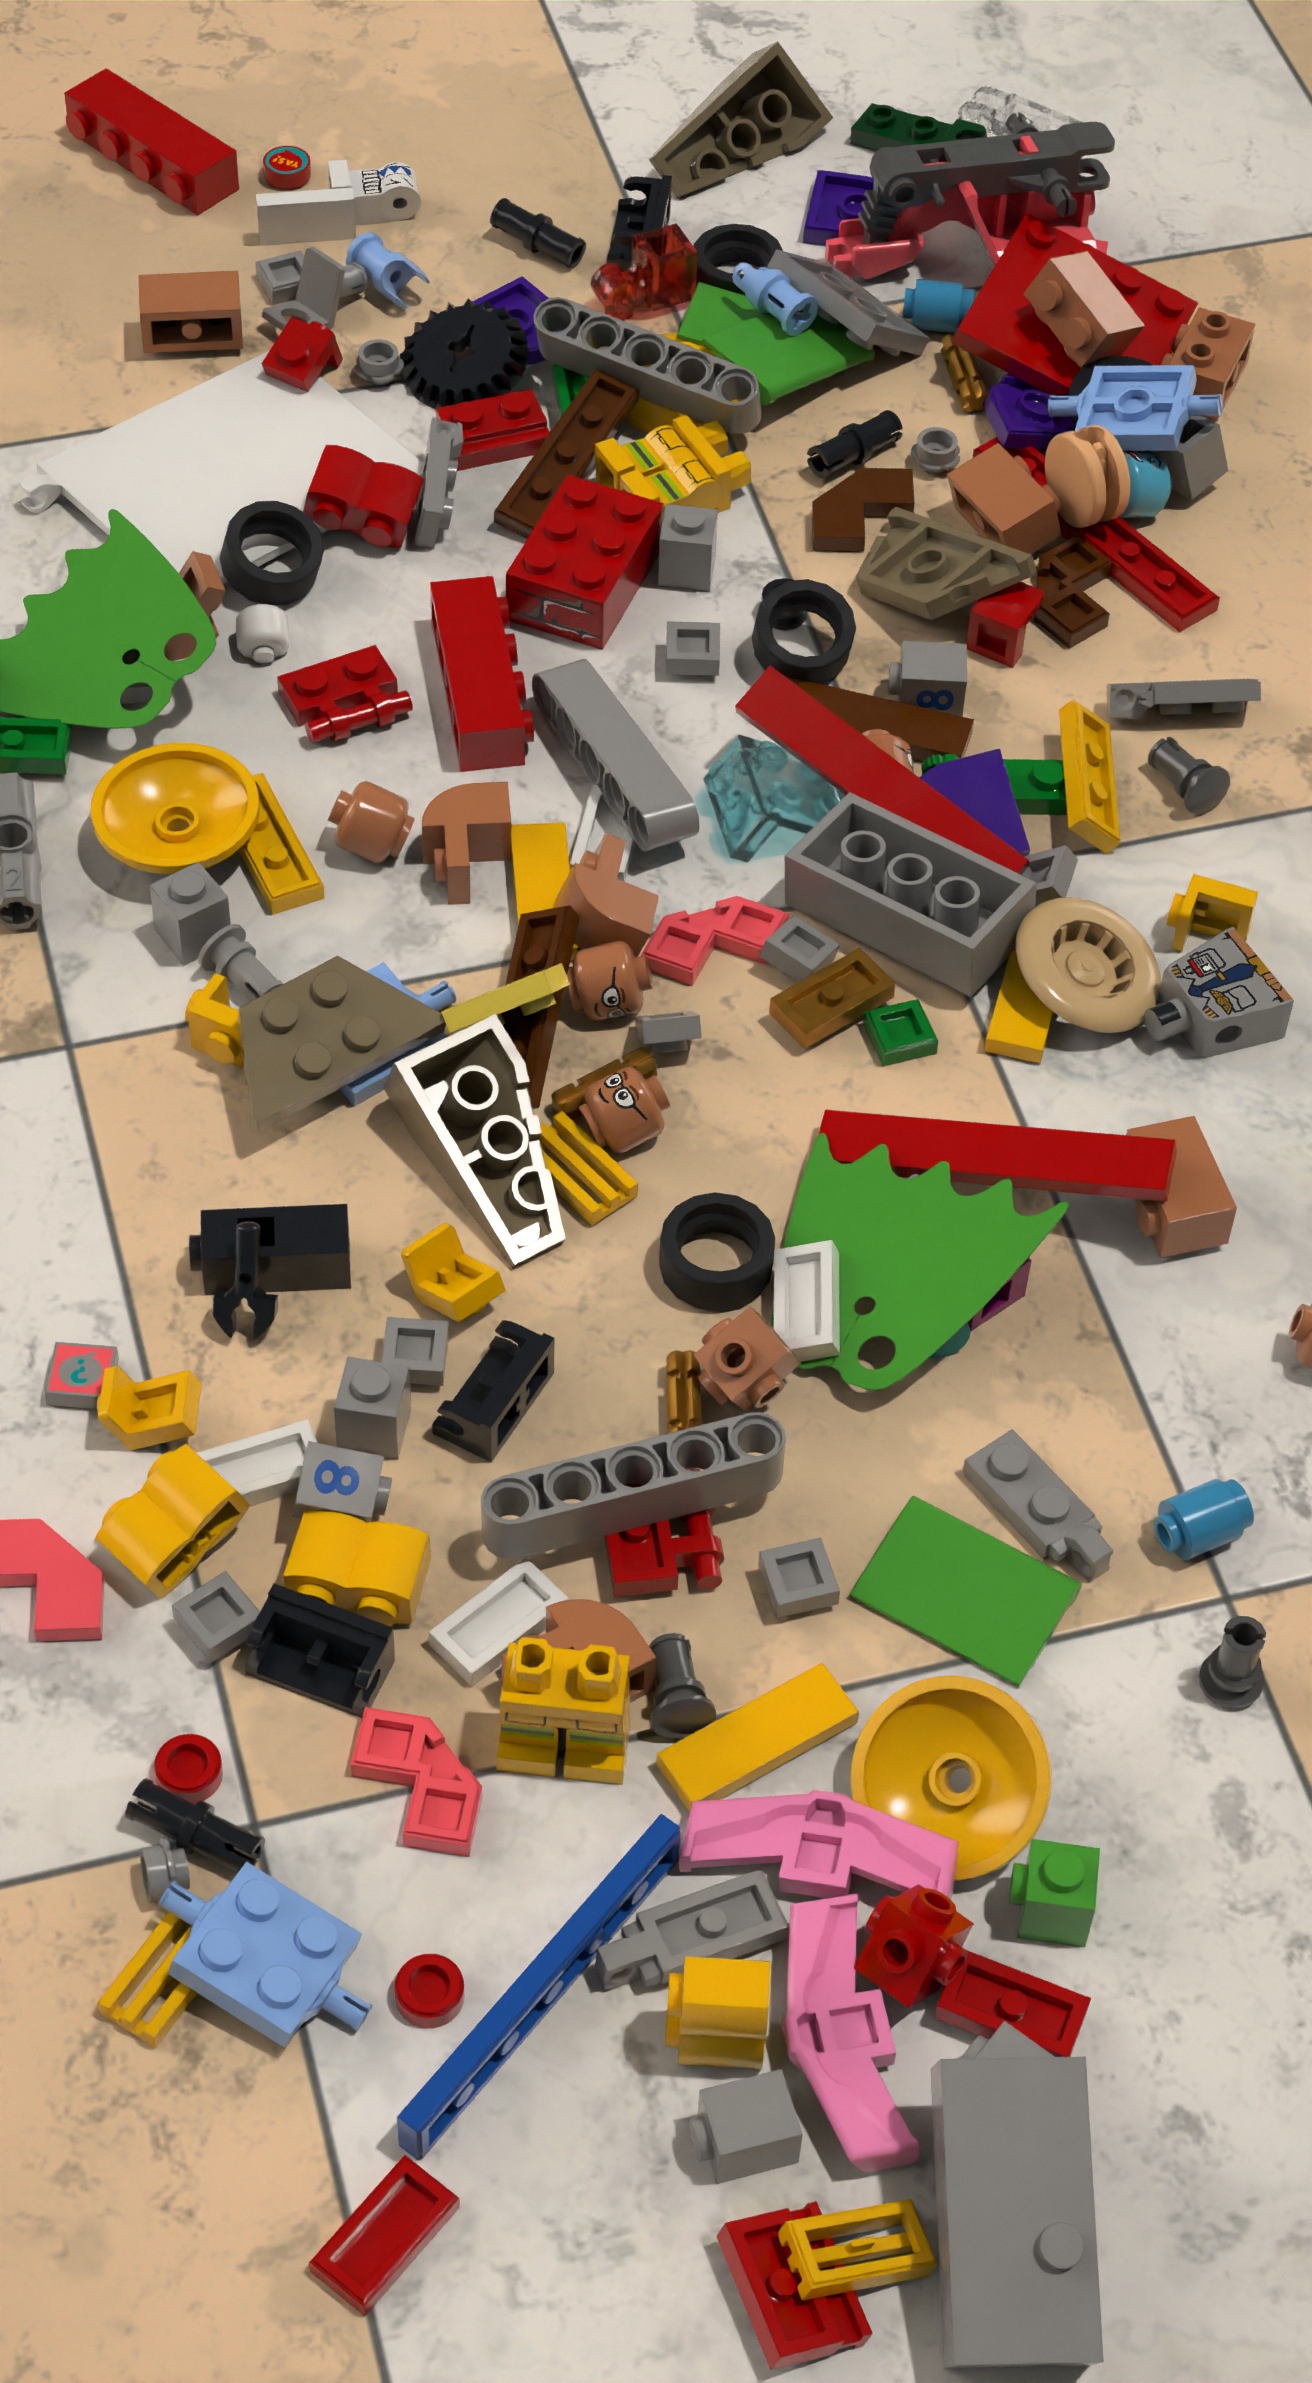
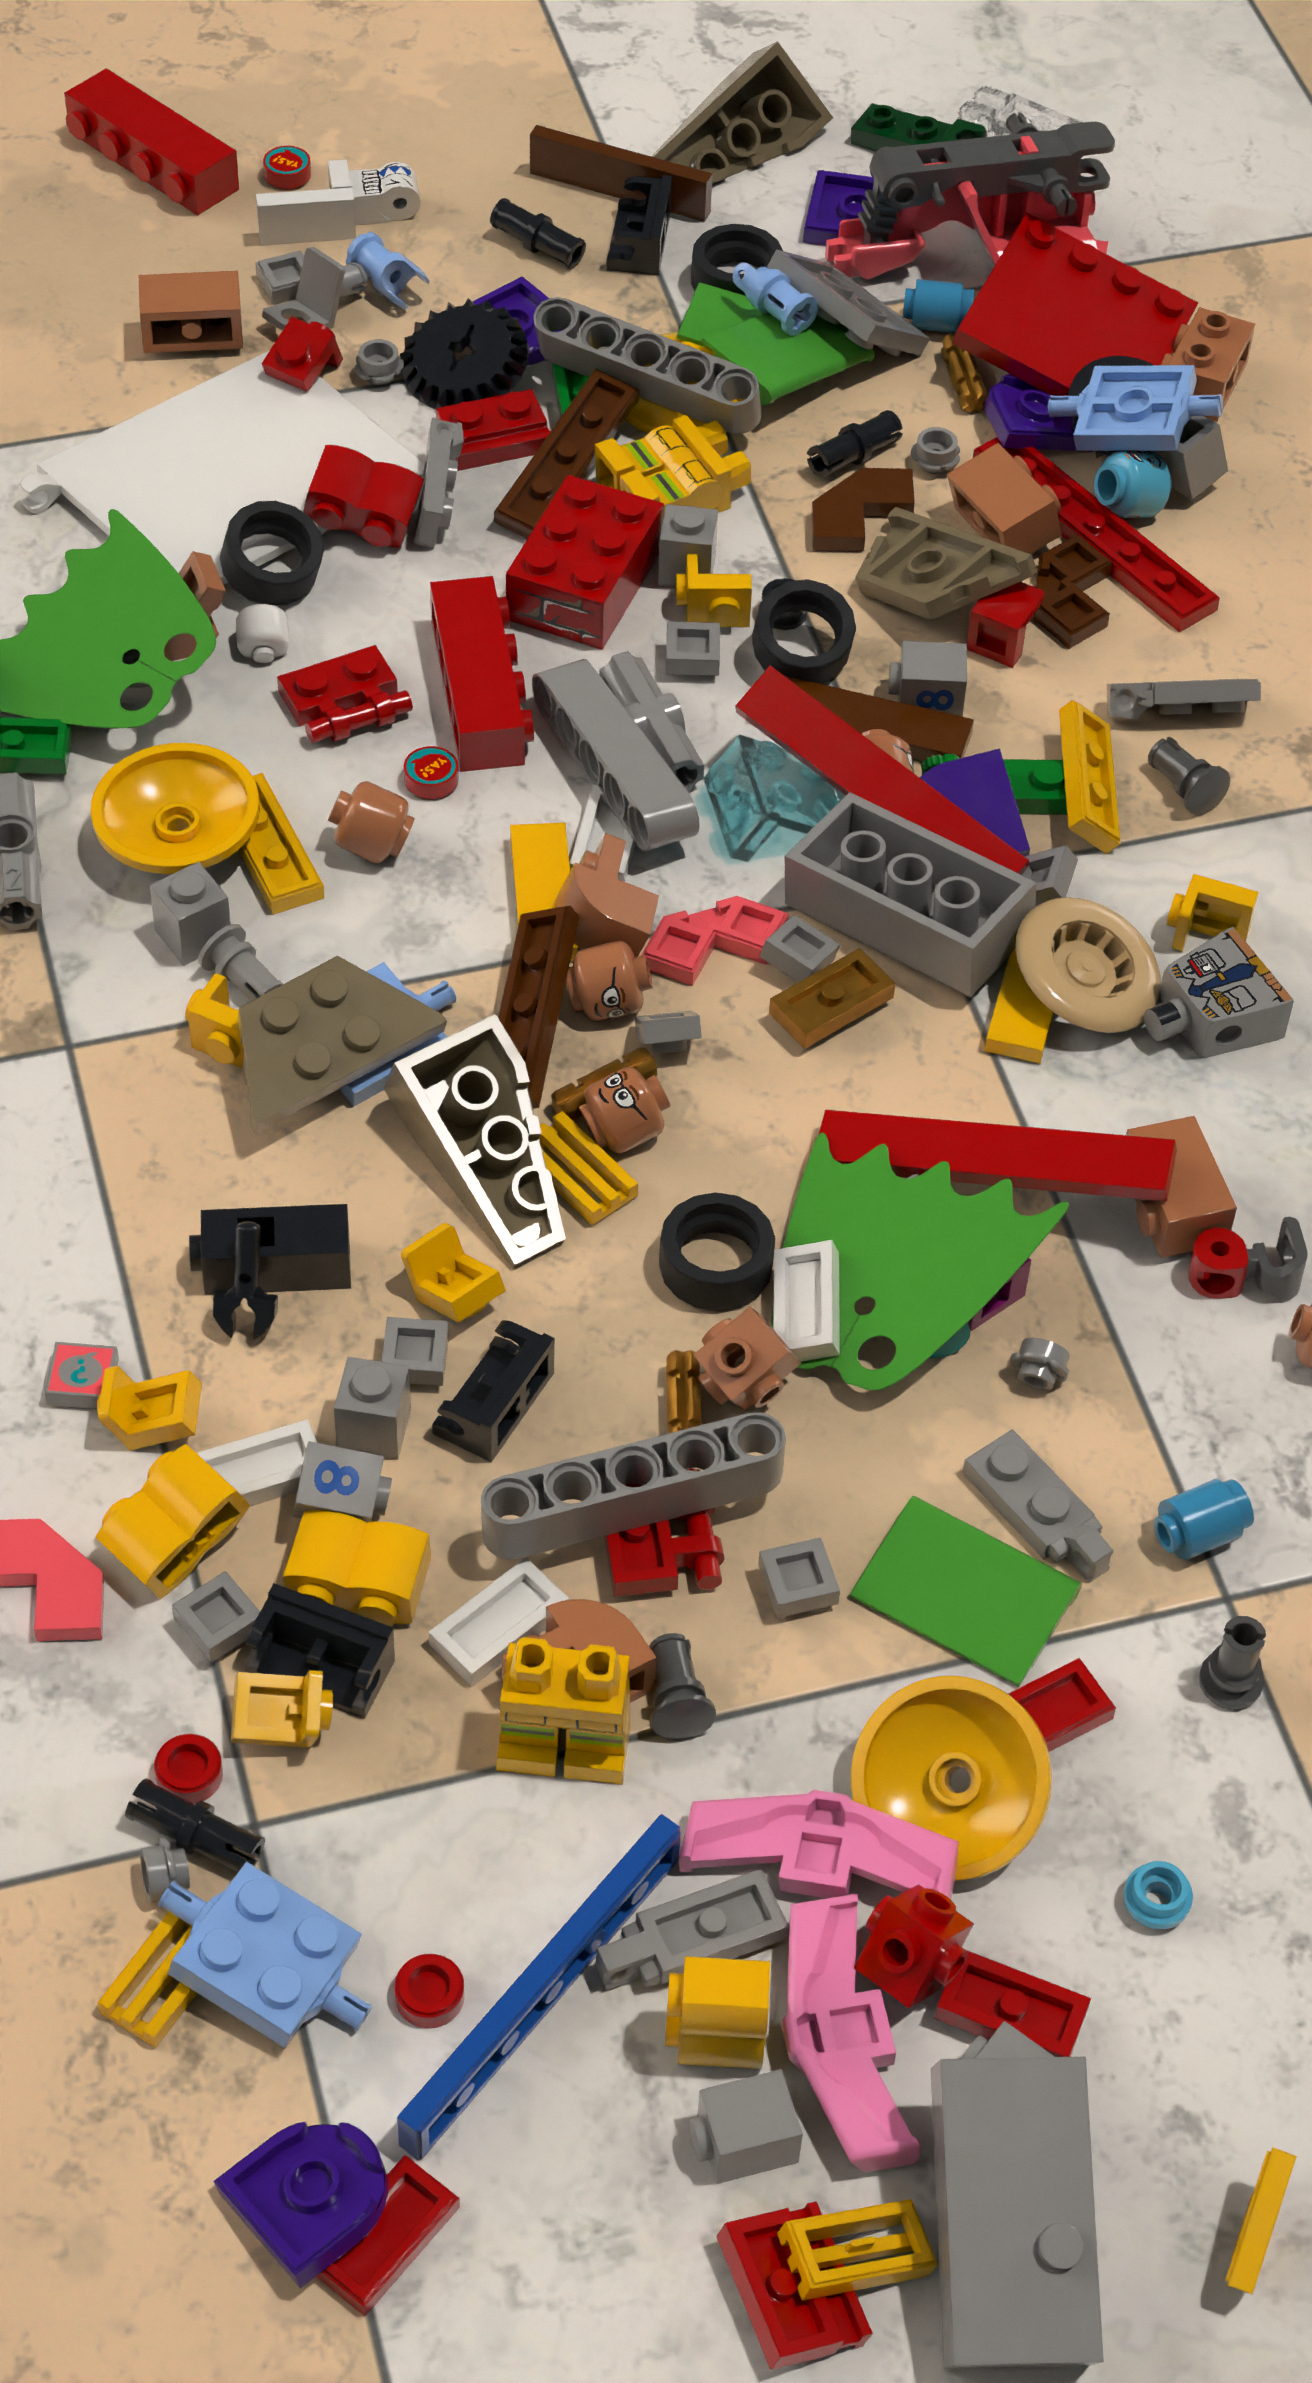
coral tile [351,1707,482,1857] -> none
nougat brick [422,782,512,905] -> none
light yellow plate [441,963,570,1033] -> none
clear red brick [590,223,698,321] -> none
yellow tile [656,1663,859,1812] -> none
green tile [863,999,938,1067] -> none
bright green brick [1009,1839,1100,1947] -> none
nougat brick [1023,251,1145,368] -> none
light nougat head [1045,425,1130,528] -> none
none -> dark purple tile [214,2122,388,2289]
none -> yellow bracket [231,1670,333,1748]
none -> red tile [404,746,459,799]
none -> reddish brown tile [530,125,713,222]
none -> light grey piece [599,651,704,792]
none -> yellow bracket [675,554,752,627]
none -> red tile [1008,1658,1116,1752]
none -> light grey plate [1010,1338,1070,1390]
none -> medium azure plate [1124,1861,1193,1929]
none -> leg [1188,1217,1308,1300]
none -> yellow tile [1225,2147,1297,2295]

